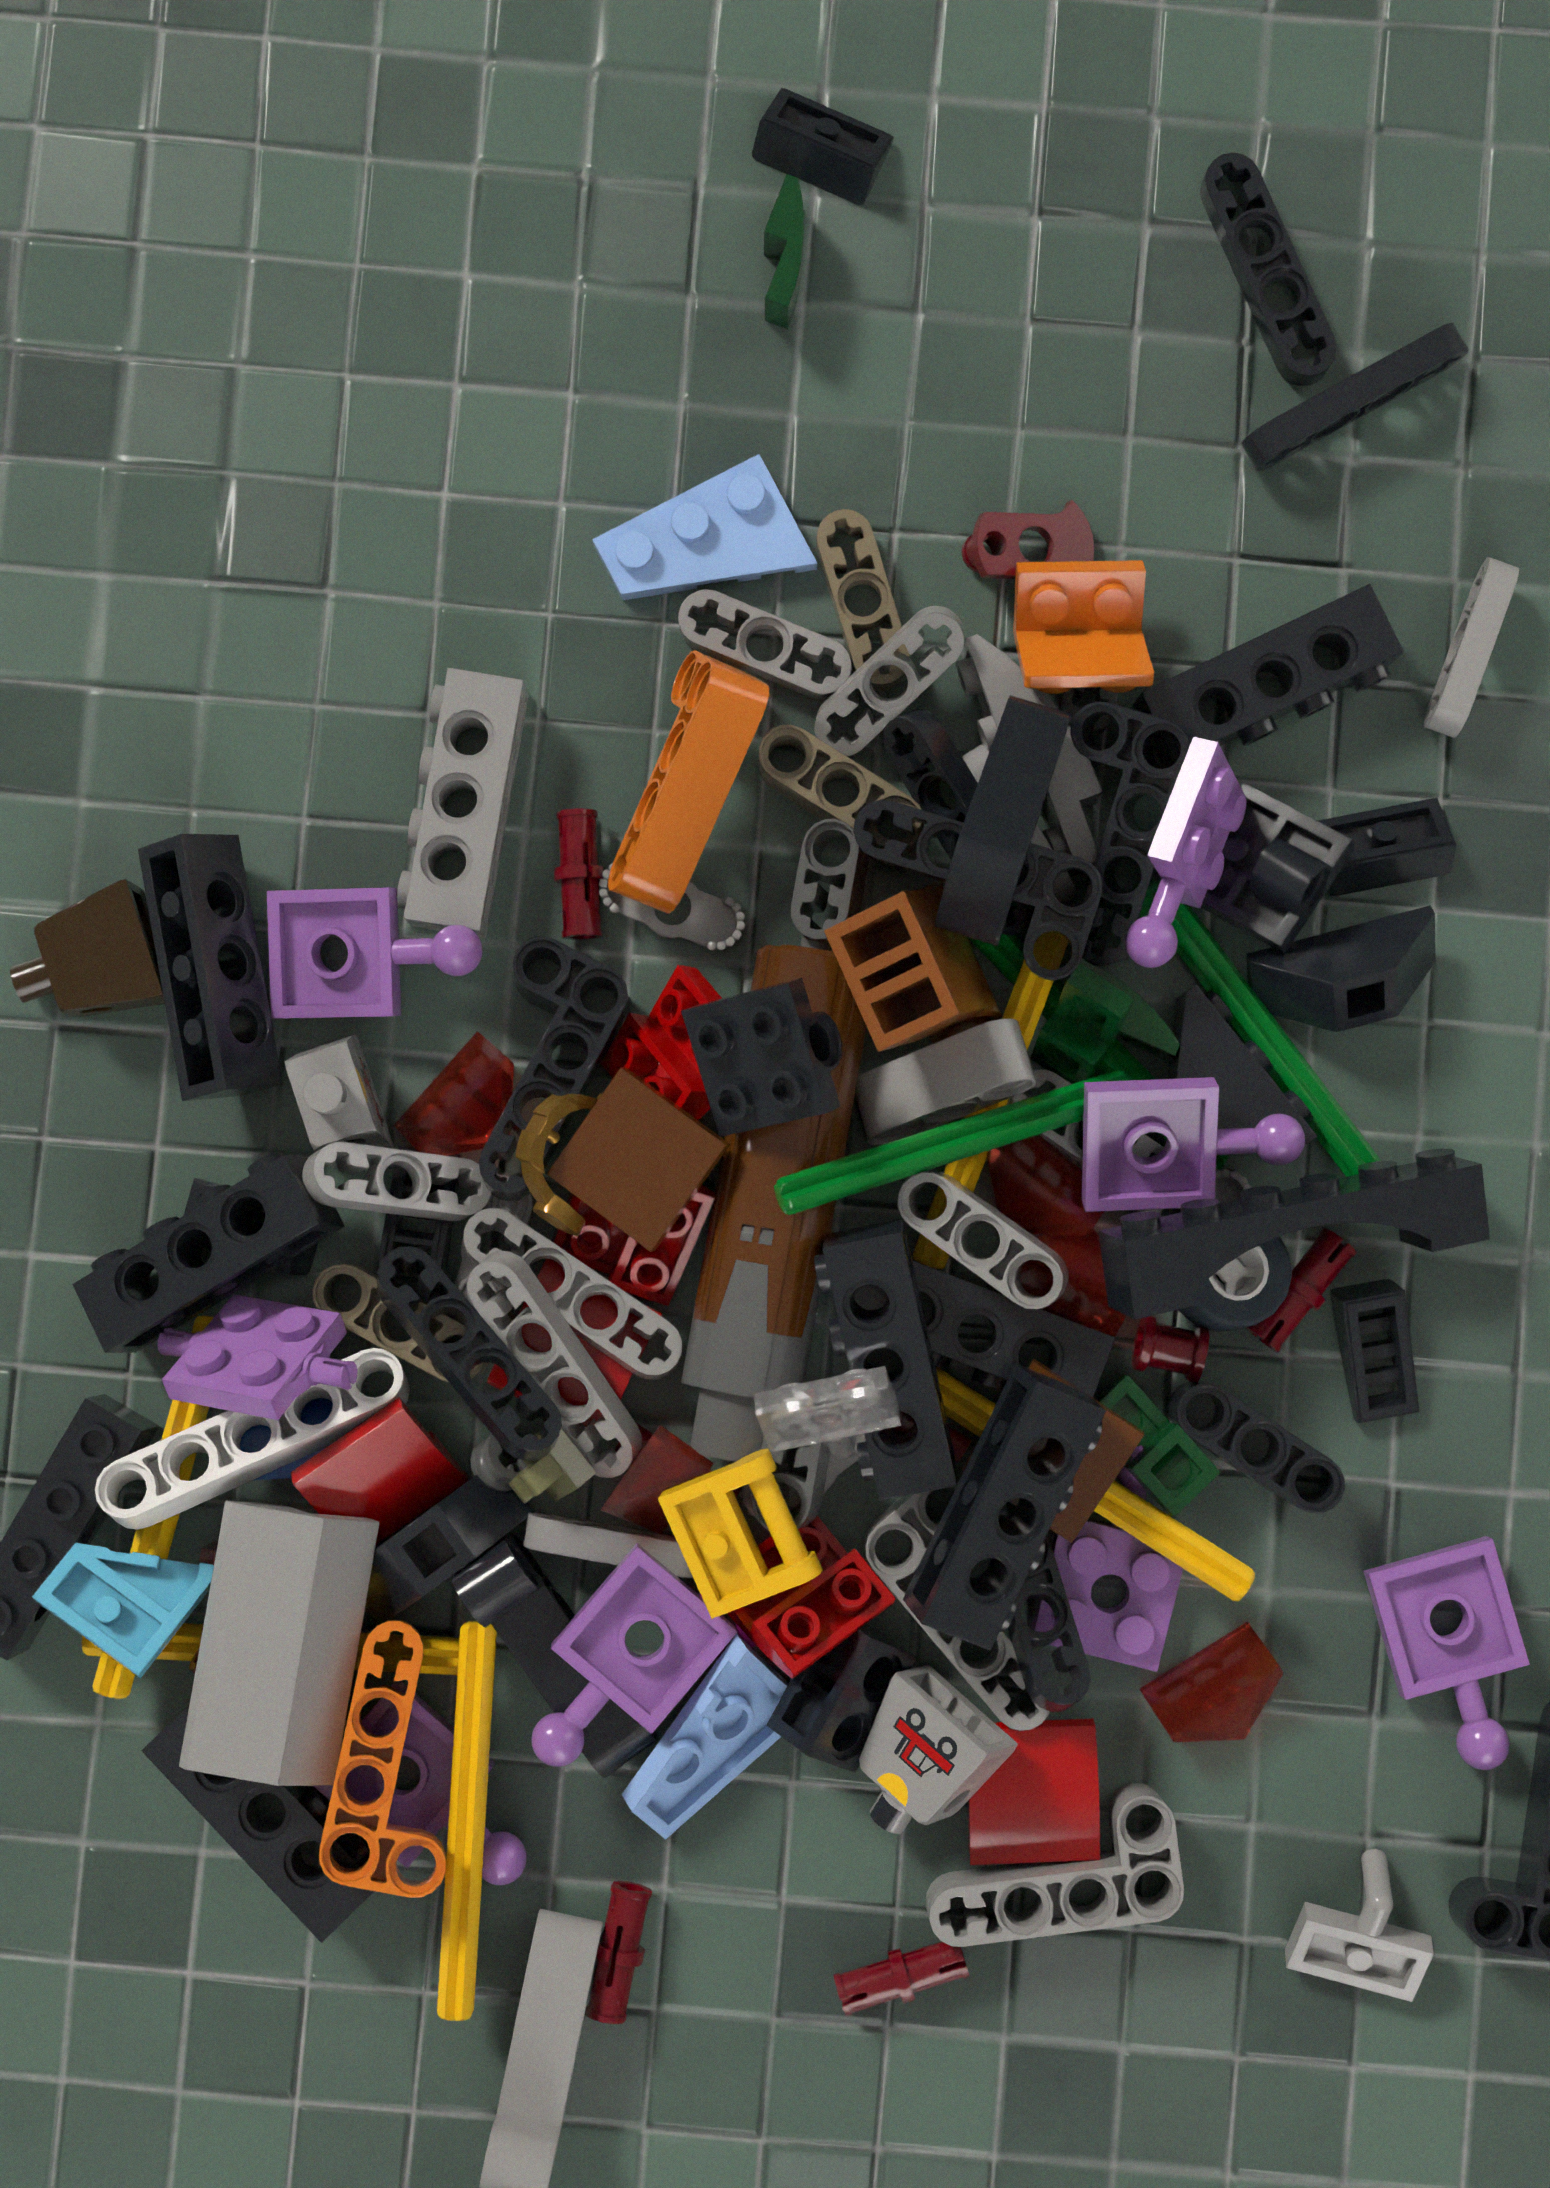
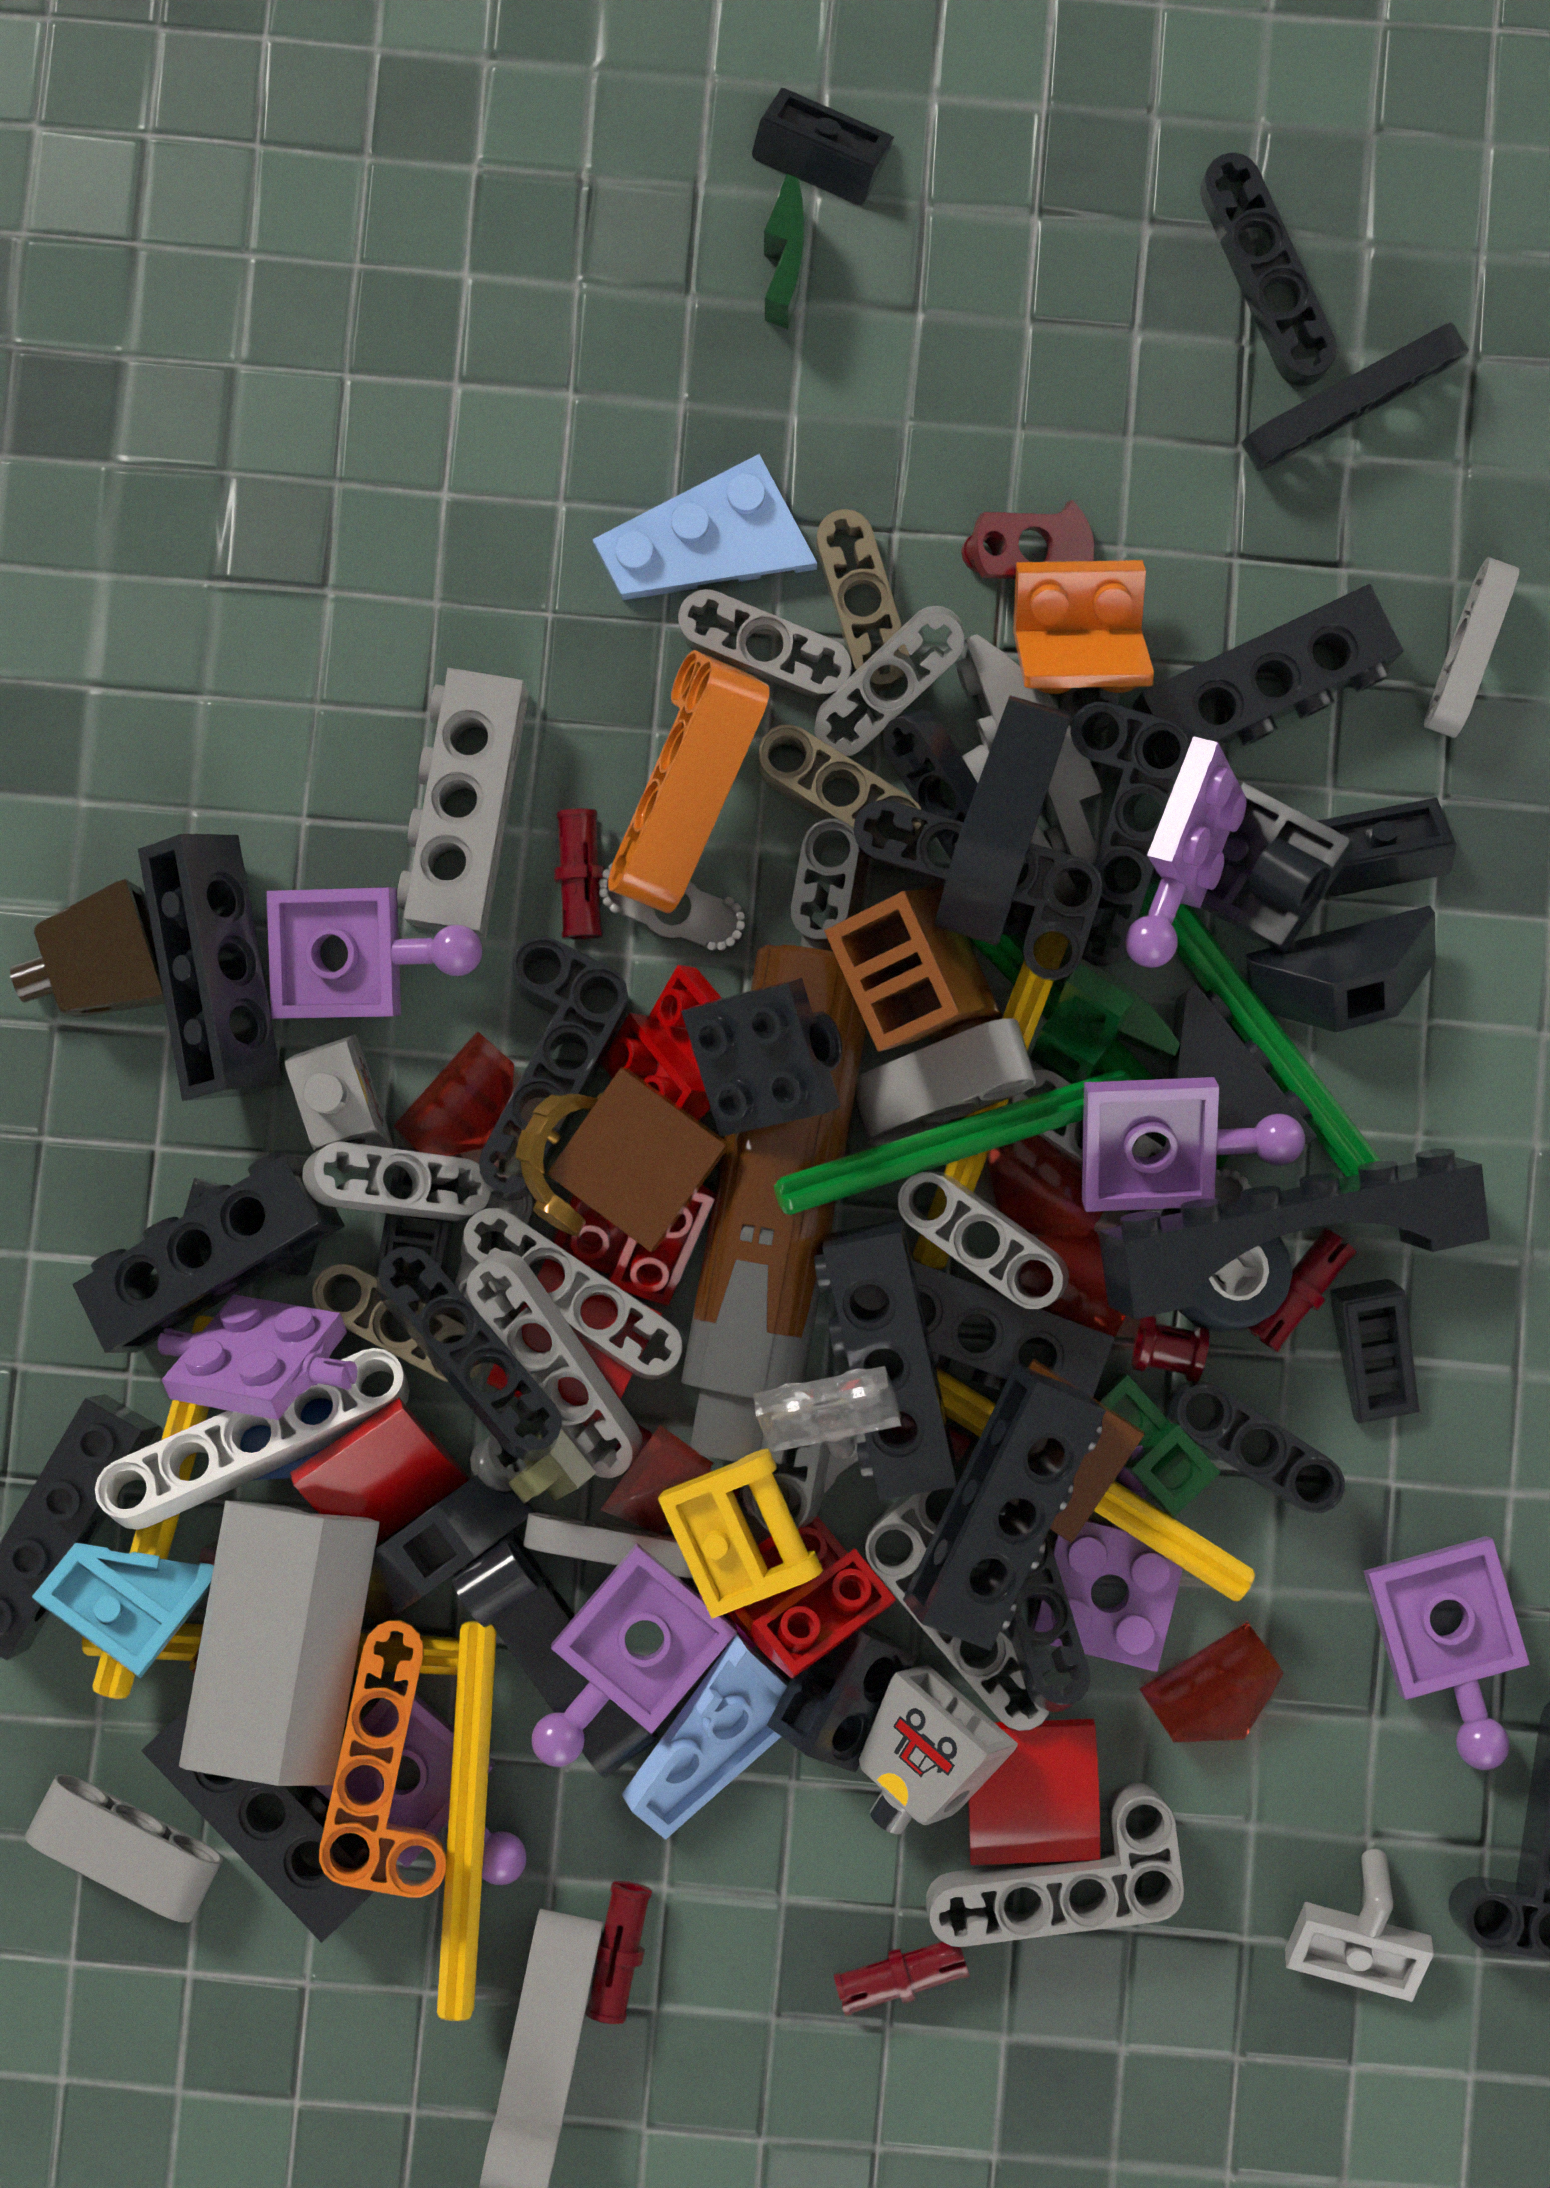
none -> light grey beam [24,1774,223,1923]

